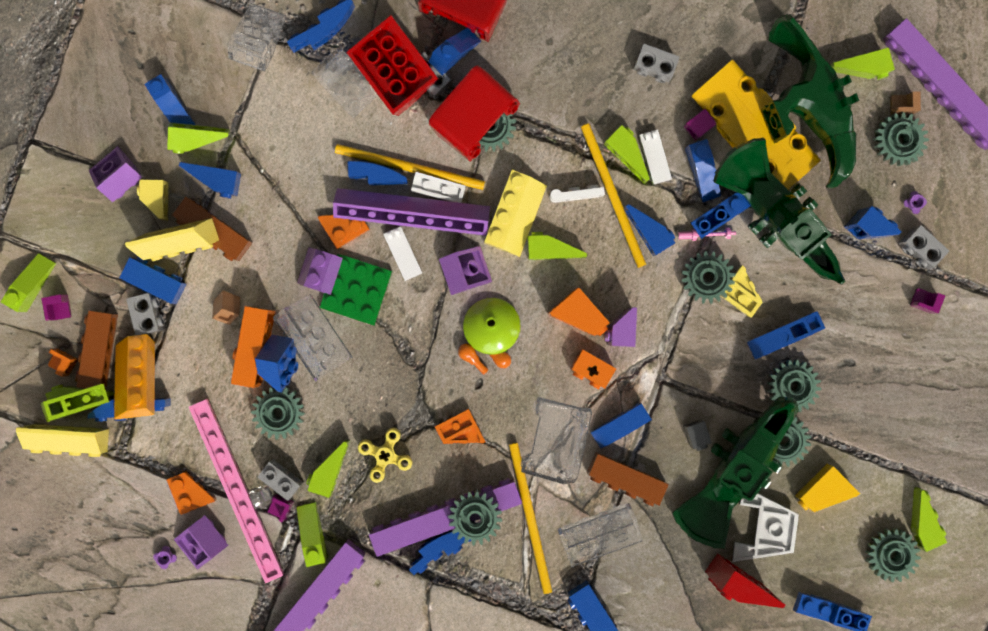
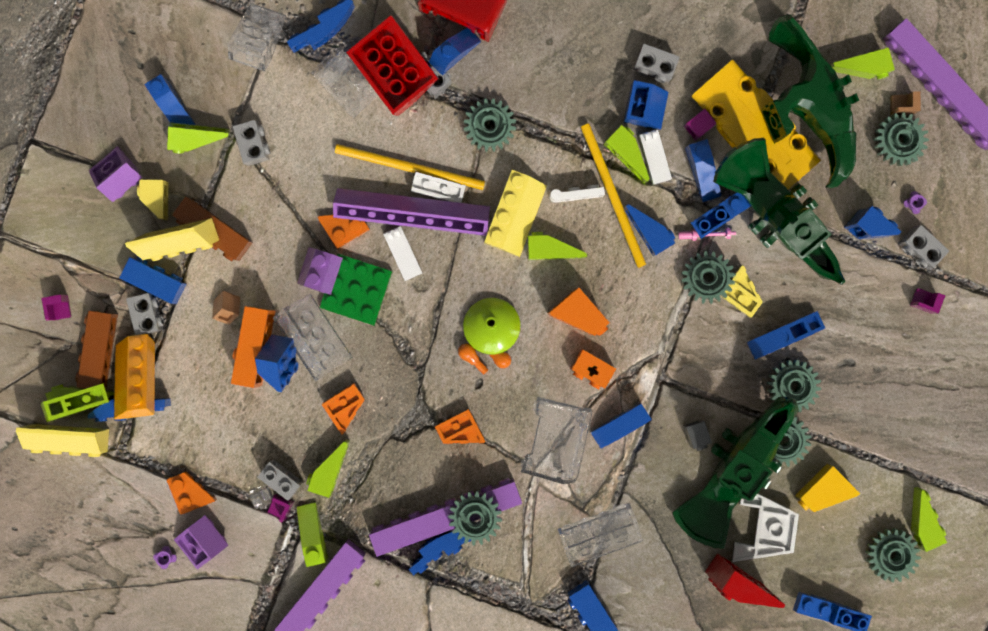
lime slope [1,253,56,312] -> none
orange panel [48,348,78,377] -> none
blue slope [179,162,241,199] -> none
bright pink plate [189,399,284,583] -> none
sand green gear [251,387,306,440] -> none
blue slope [348,161,408,186] -> none
light yellow gear [358,427,413,483] -> none
red windscreen [429,65,520,162] -> none
medium lavender slope [439,246,492,295] -> none
yellow piece [509,442,552,594] -> none
dark orange brick [587,452,669,506] -> none
medium lavender slope [604,307,637,347] -> none
none -> light grey brick [233,120,271,166]
none -> orange wing [321,383,365,435]
none -> blue slope [623,80,669,130]

